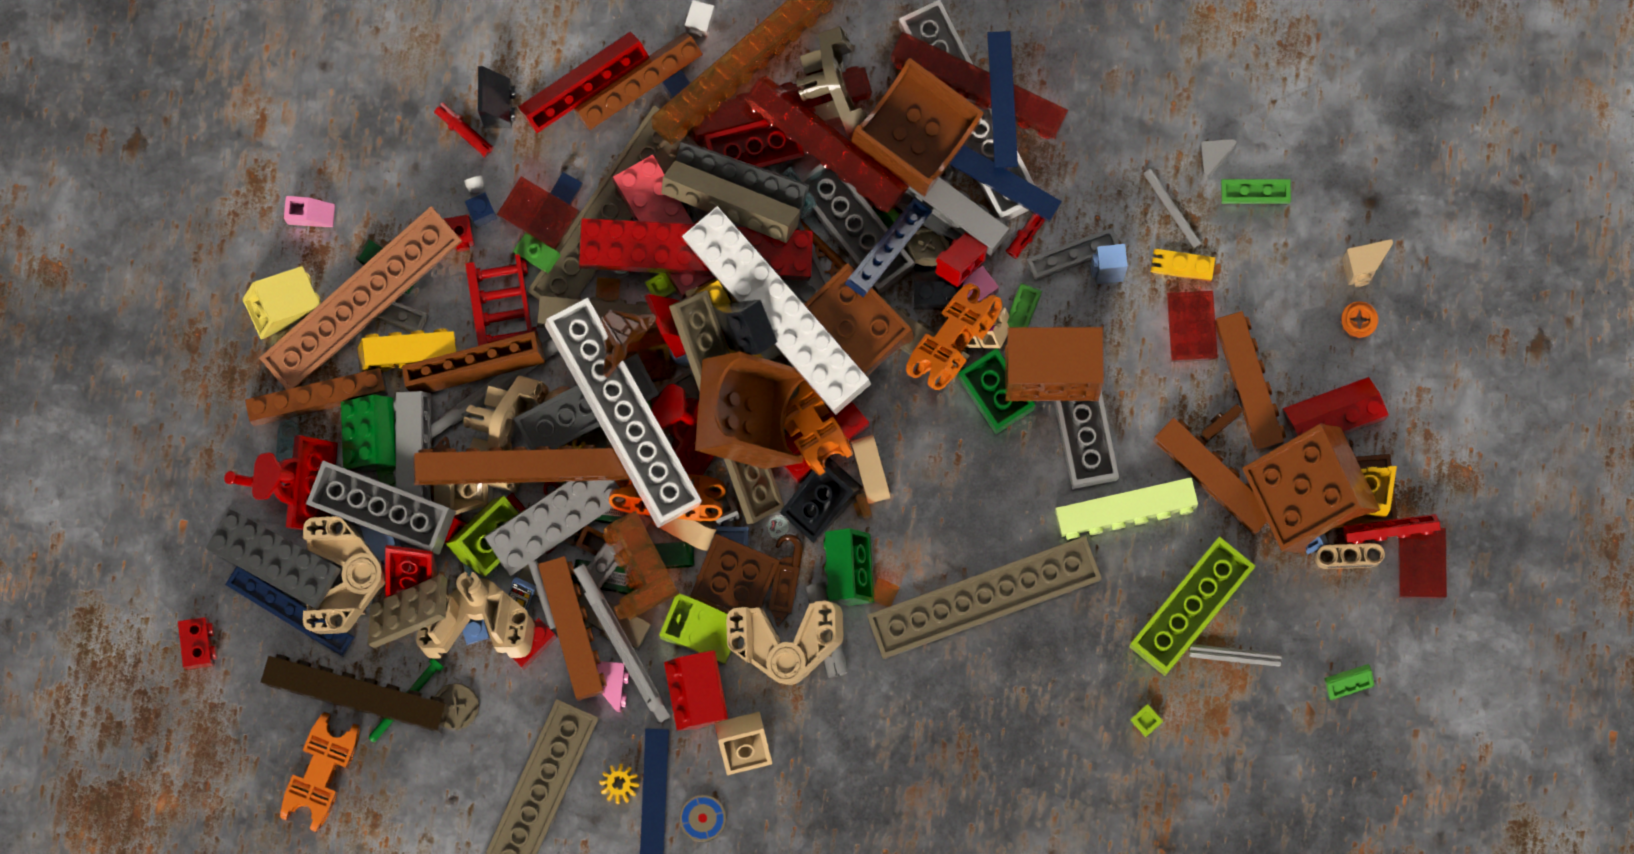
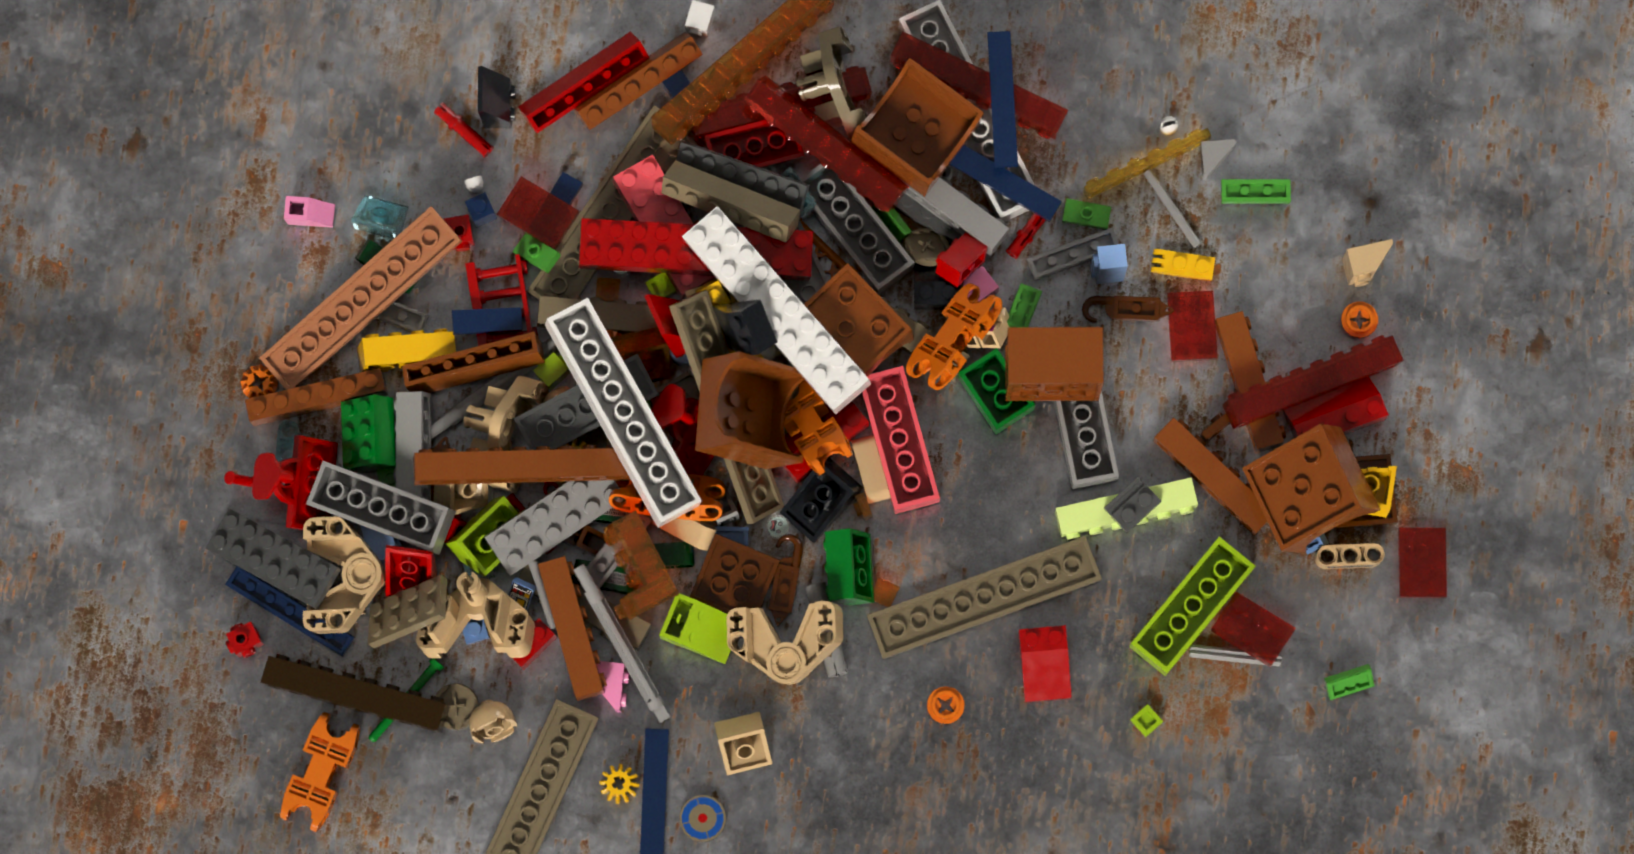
red brick [178,617,217,670] -> none
light yellow slope [242,266,321,339] -> none
reddish brown piece [601,310,656,378] -> none
red slope [664,650,728,731] -> none
dark blue tile [845,197,932,298] -> none
red plate [1343,514,1440,544] -> none
none -> red brick [225,621,264,658]
none -> orange gear [240,364,278,398]
none -> clear light blue slope [351,195,409,239]
none -> dark blue tile [451,307,523,335]
none -> tan cylinder [469,700,517,743]
none -> lime brick [533,352,571,391]
none -> coral brick [861,366,940,514]
none -> orange gear [927,686,964,724]
none -> red slope [1018,625,1072,702]
none -> bright green plate [1062,198,1111,230]
none -> reddish brown plate [1082,296,1175,323]
none -> clear yellow plate [1083,128,1211,200]
none -> dark grey plate [1104,477,1161,533]
none -> white hinge [1160,116,1178,135]
none -> clear red plate [1211,592,1296,668]
none -> clear red brick [1222,335,1404,430]

